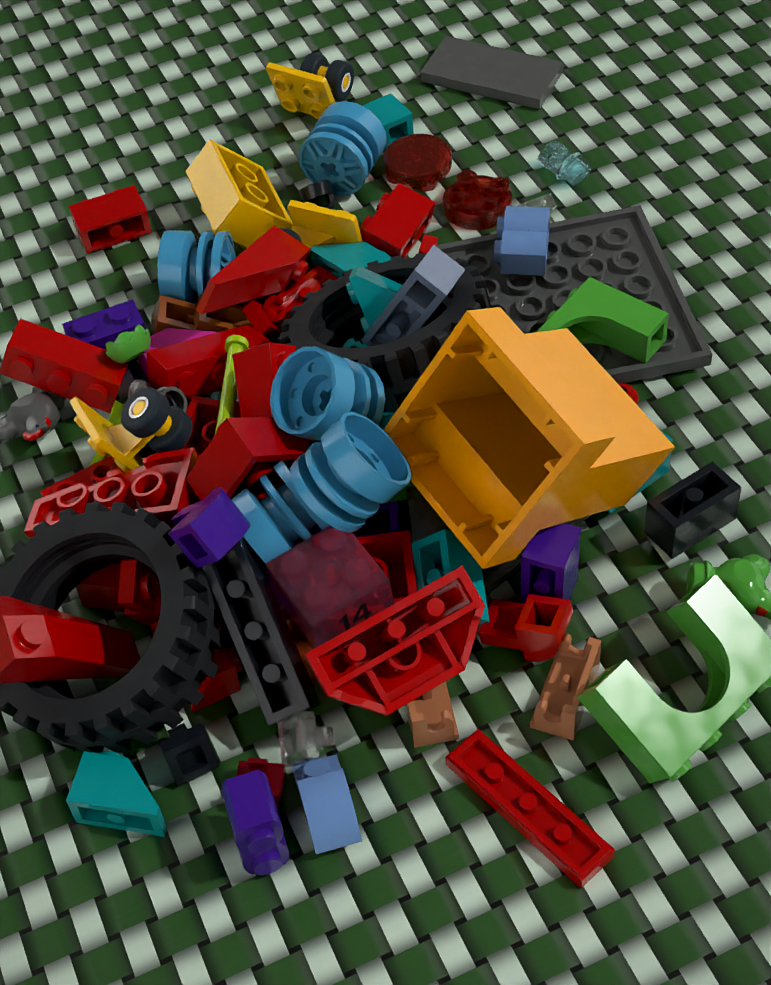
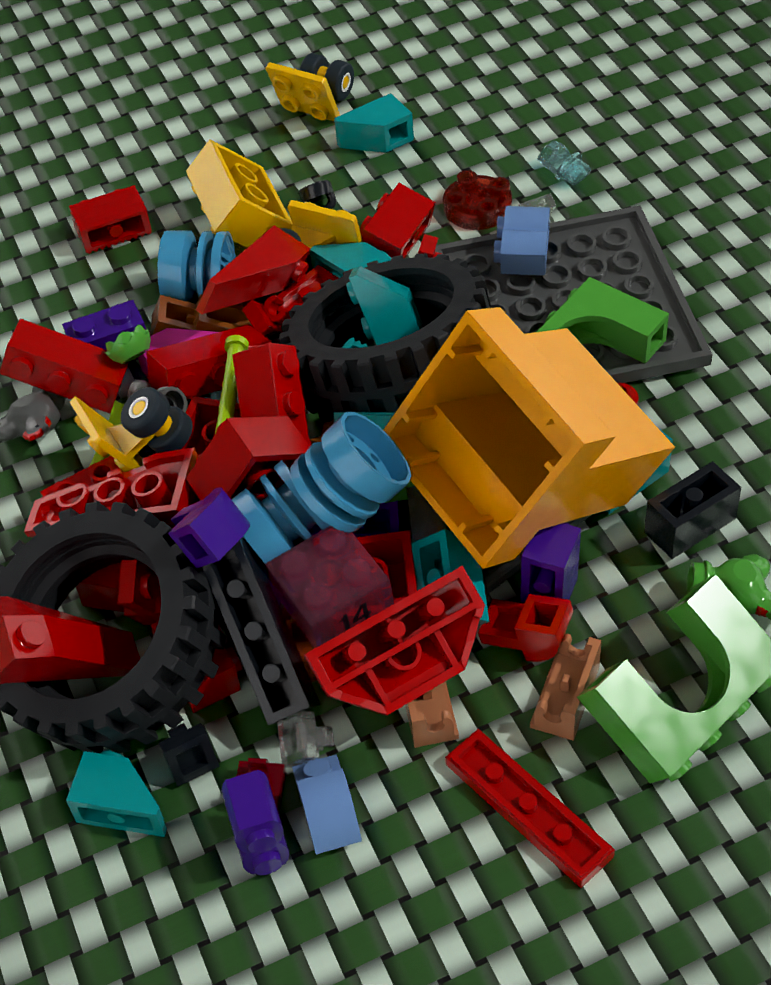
dark azure wheel [270,346,385,442] -> none
dark azure wheel [298,101,387,195] -> none
sand blue slope [361,245,466,347] -> none
clear red tile [384,134,452,192] -> none
dark grey tile [420,36,564,109] -> none

